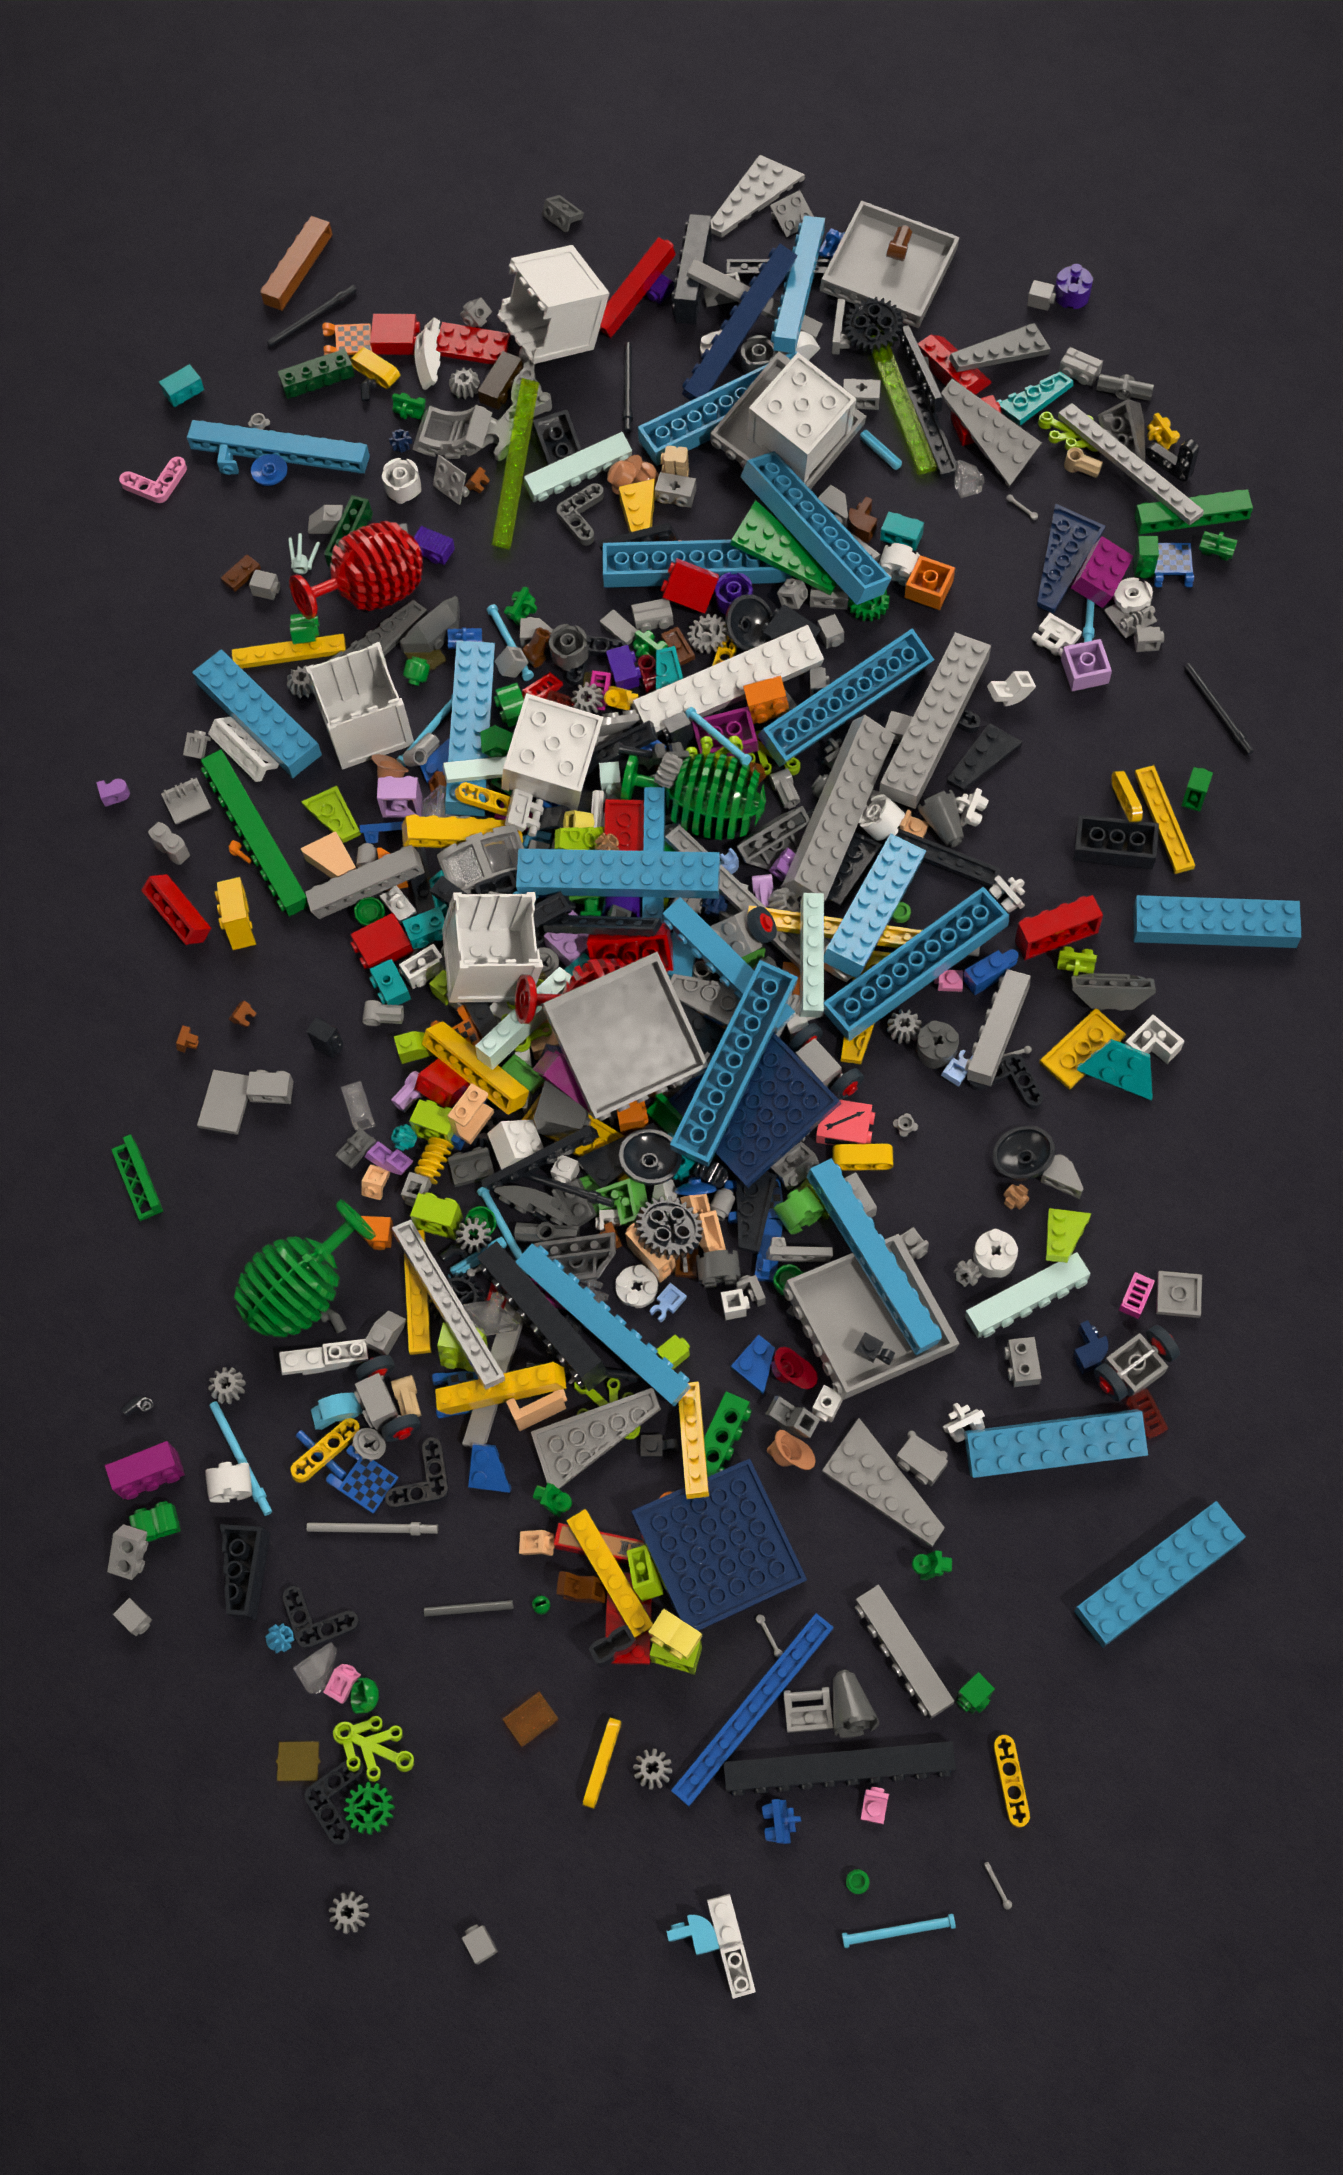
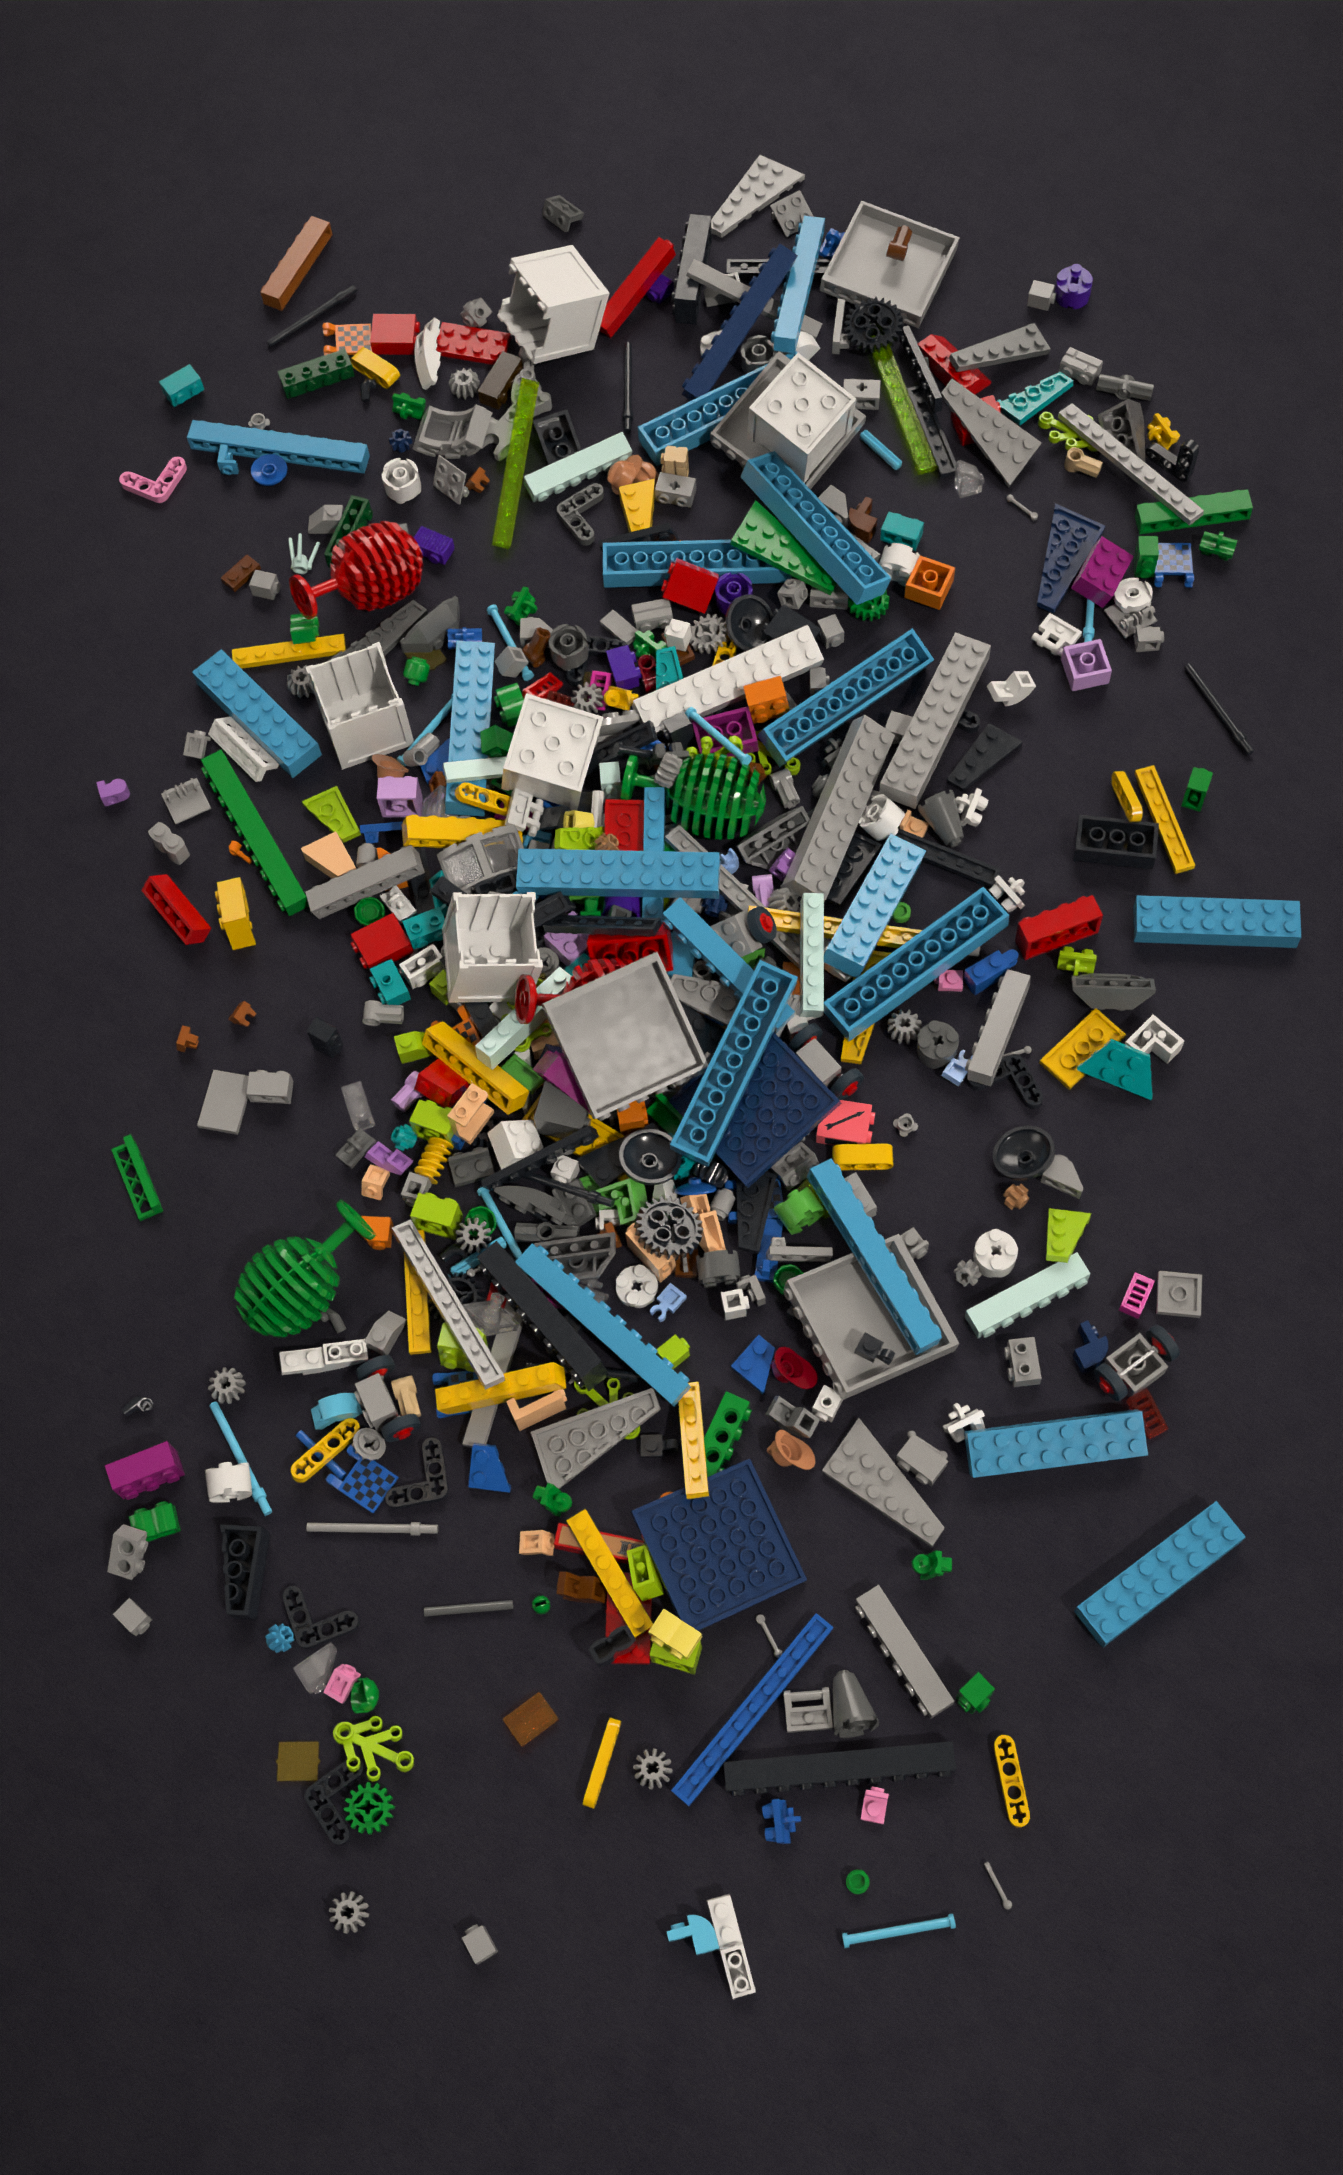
none -> white brick [664,619,692,651]

